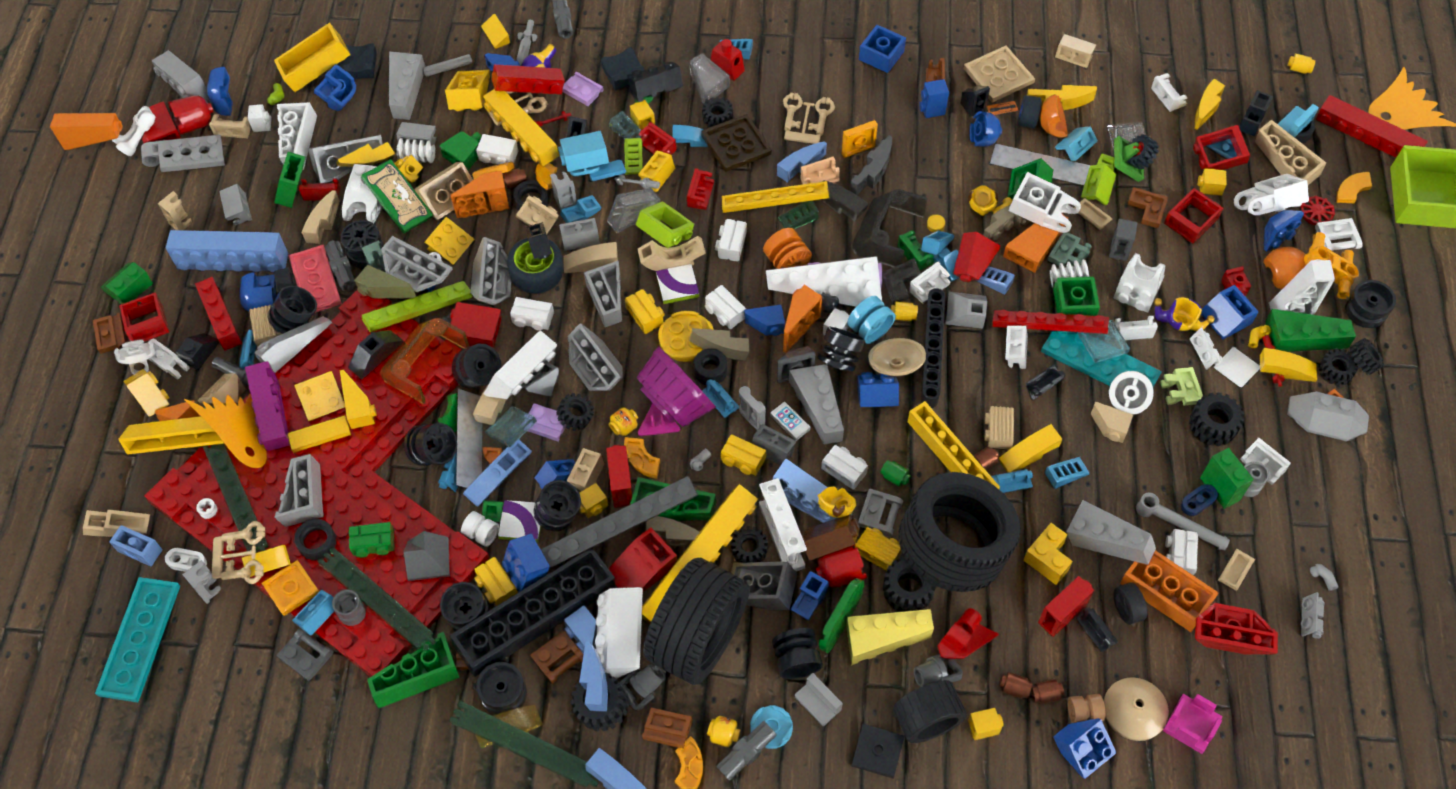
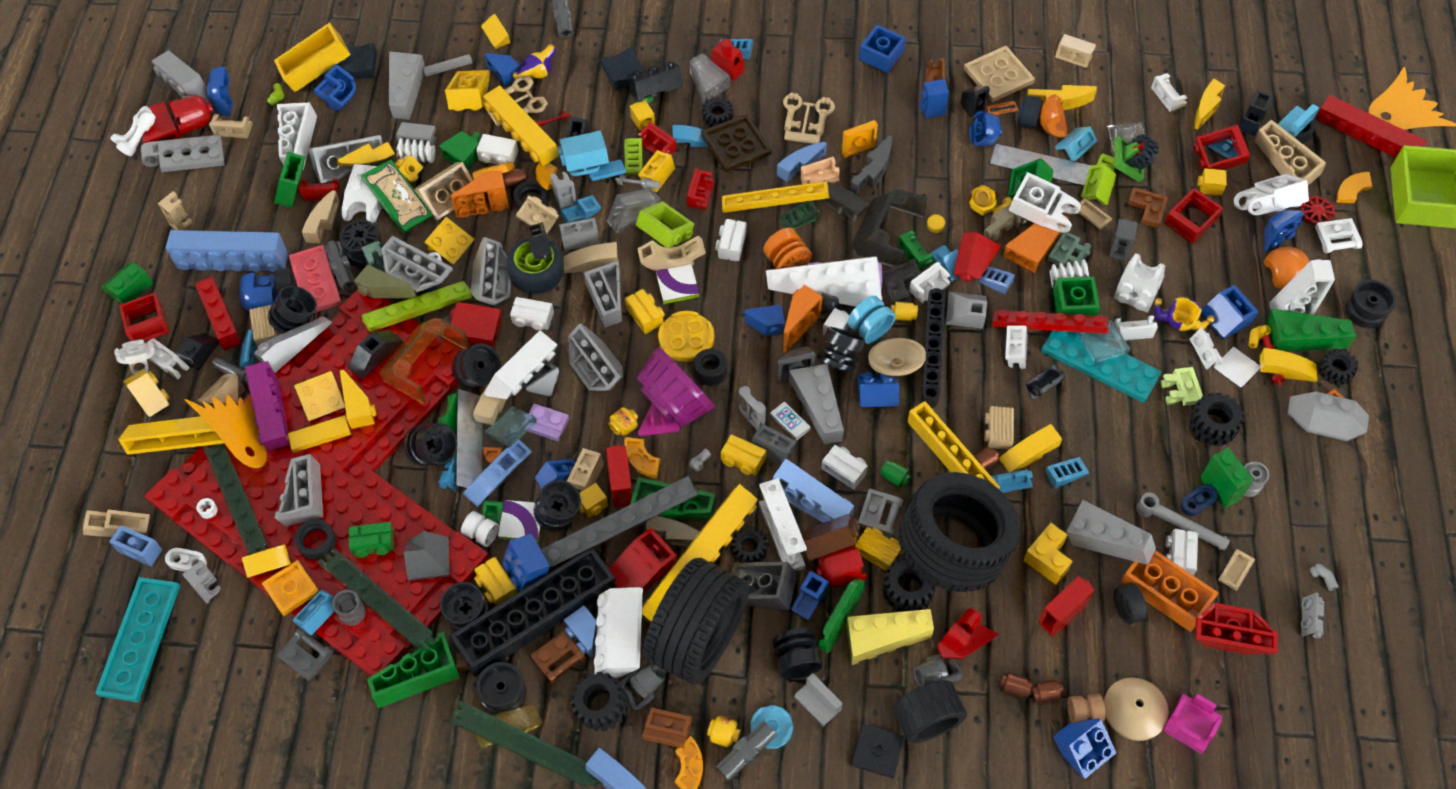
orange slope [50,113,122,150] -> none
dark orange plate [93,313,127,354] -> none
orange slope [155,400,200,421] -> none
tan piece [212,521,265,584] -> none
light grey hinge [219,184,252,225] -> none
white brick [248,104,272,132] -> none
red brick [491,64,565,95] -> none
light grey sword [517,20,537,65] -> none
black tyre [556,393,594,431] -> none
lavender plate [562,72,603,106] -> none
medium blue slope [579,641,608,711] -> none
clear light blue slope [608,111,643,139] -> none
dark tan slope [689,328,749,361] -> none
dark azure hinge [702,379,739,418] -> none
white brick [705,285,746,329] -> none
yellow hair [817,486,856,518] -> none
dark azure slope [921,230,954,255] -> none
yellow brick [968,708,1003,740] -> none
black hinge [1076,607,1118,652] -> none
tan slope [1091,402,1133,443] -> none
white wheel [1109,371,1153,414] -> none
red brick [1221,266,1251,296] -> none
white hinge [1240,438,1291,485] -> none
yellow brick [1287,53,1316,74] -> none
light orange piece [1304,232,1359,299] -> none
black tyre [1349,338,1385,375] -> none

